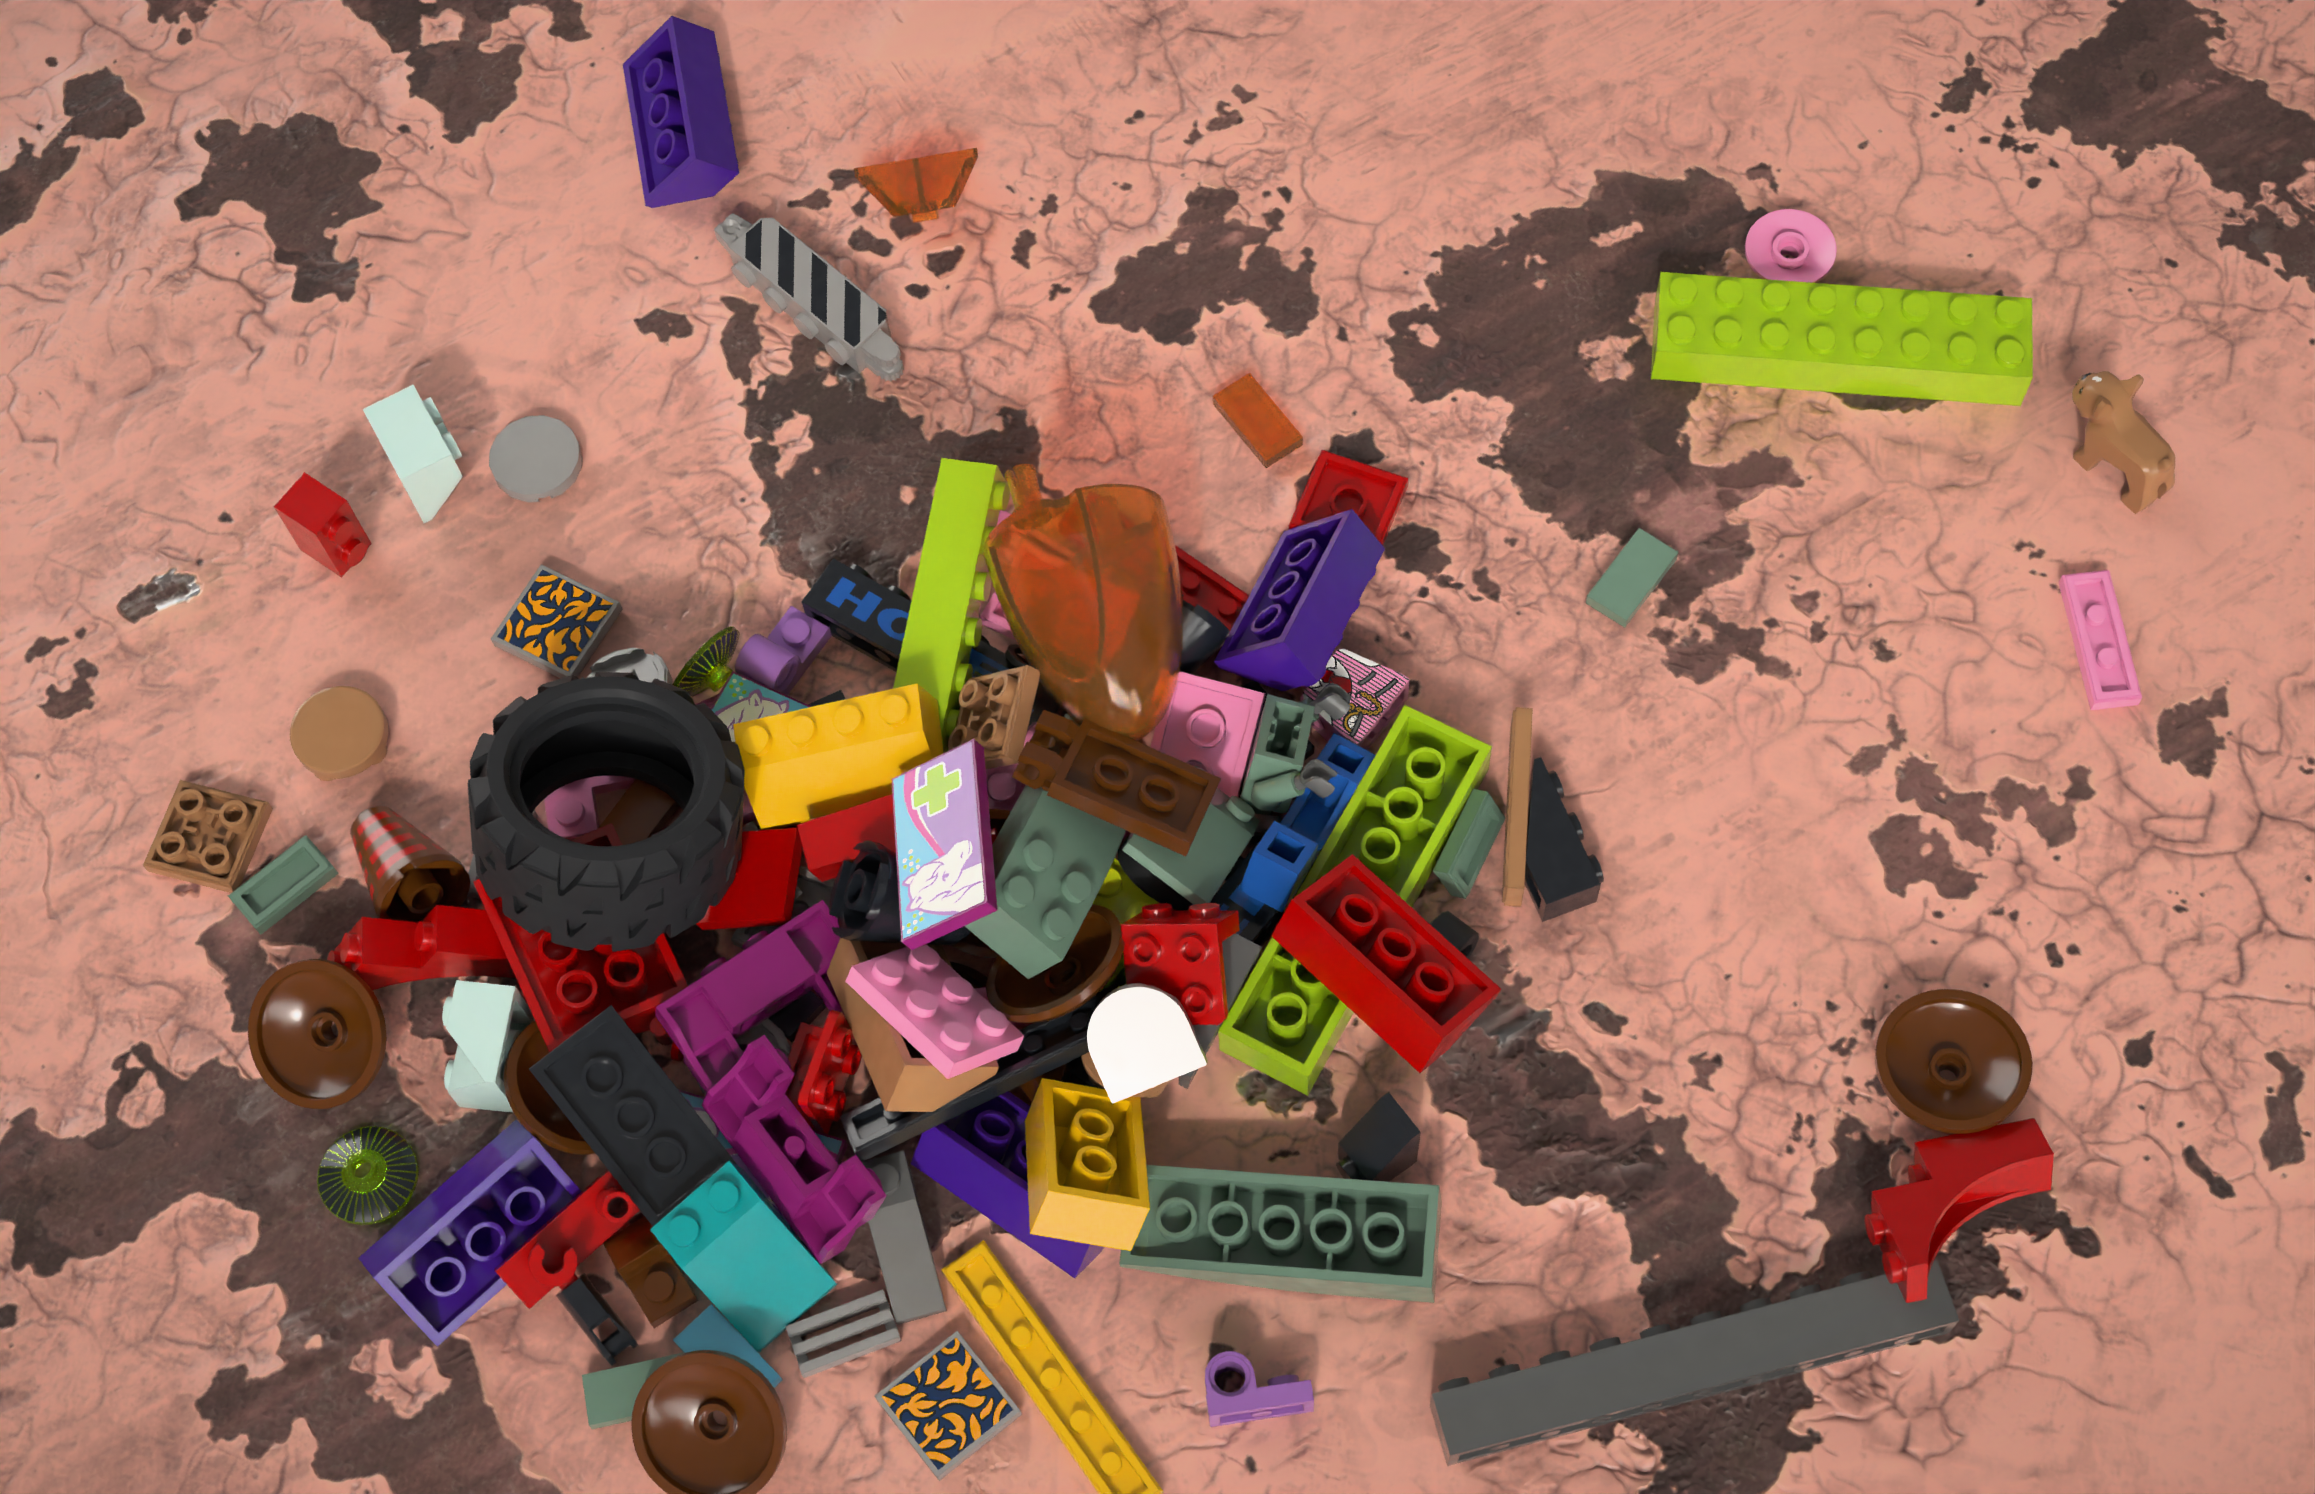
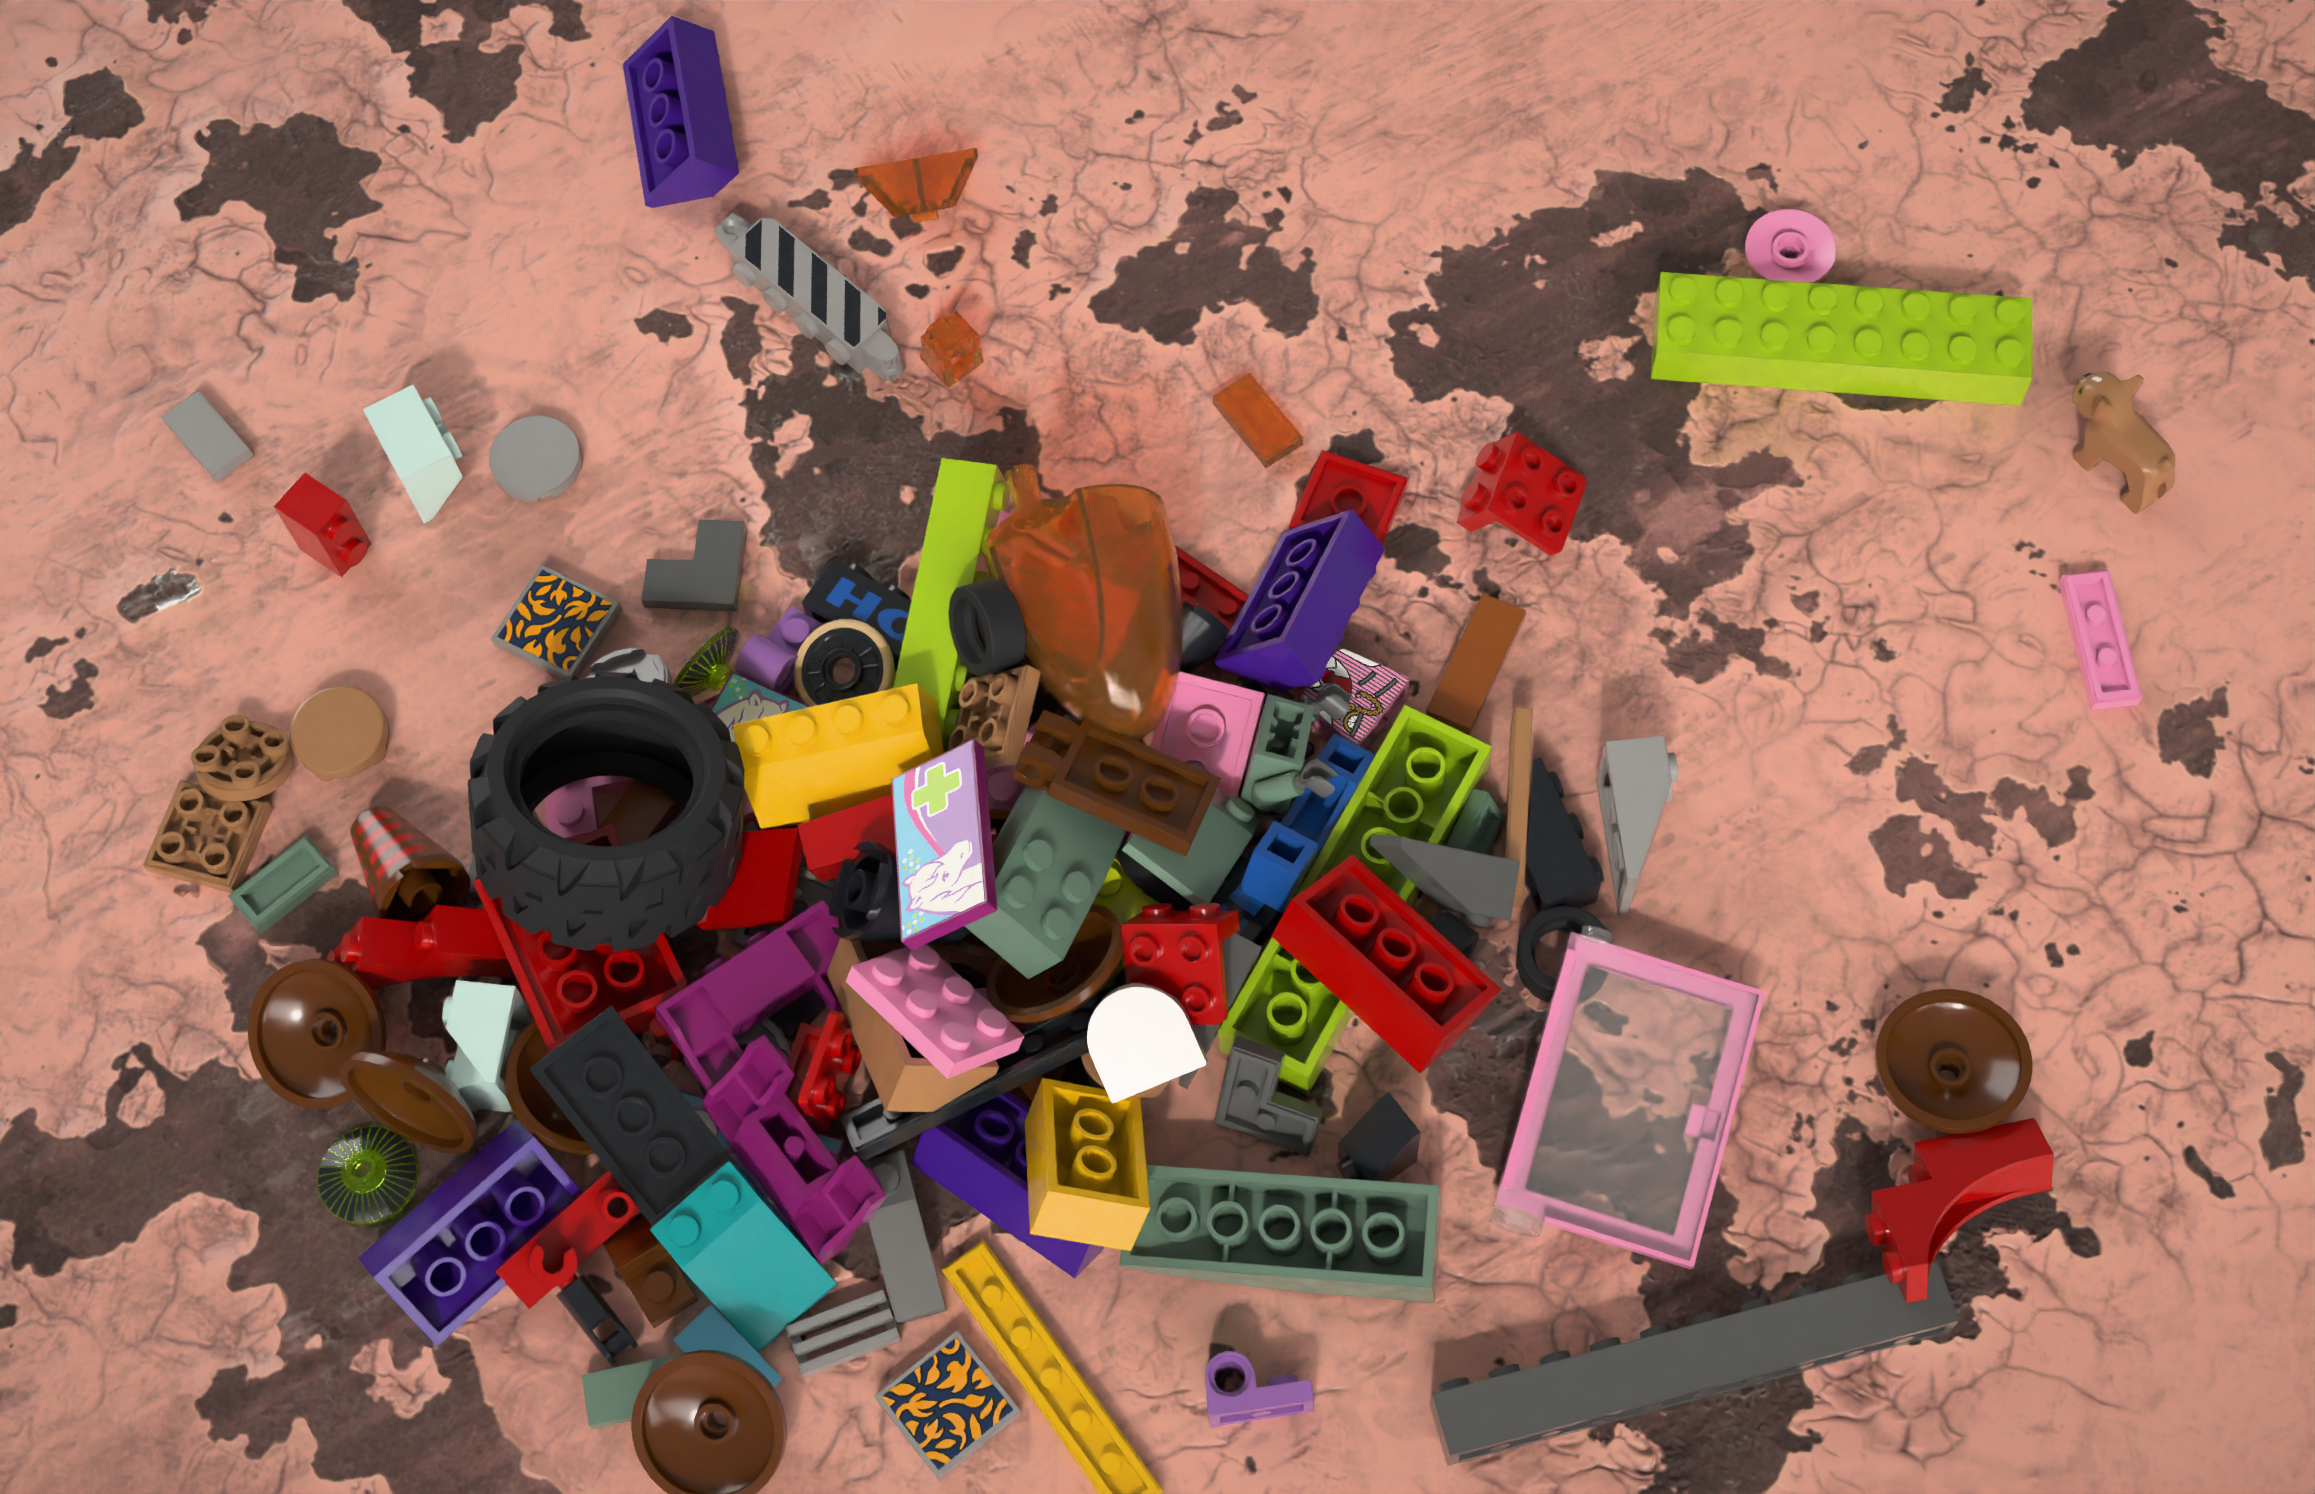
sand green tile [1586,528,1679,628] -> none
none -> light grey tile [161,391,254,483]
none -> medium nougat tile [191,714,294,801]
none -> reddish brown dish [339,1050,478,1154]
none -> dark grey tile [641,520,747,611]
none -> black wheel [794,619,895,707]
none -> clear orange brick [920,311,984,388]
none -> black tyre [948,578,1026,677]
none -> dark grey tile [1214,1036,1324,1157]
none -> dark grey slope [1370,834,1520,927]
none -> dark orange tile [1426,593,1526,735]
none -> red bracket [1456,432,1586,555]
none -> clear door [1489,926,1766,1270]
none -> black tyre [1516,905,1613,1004]
none -> light grey slope [1596,736,1678,915]

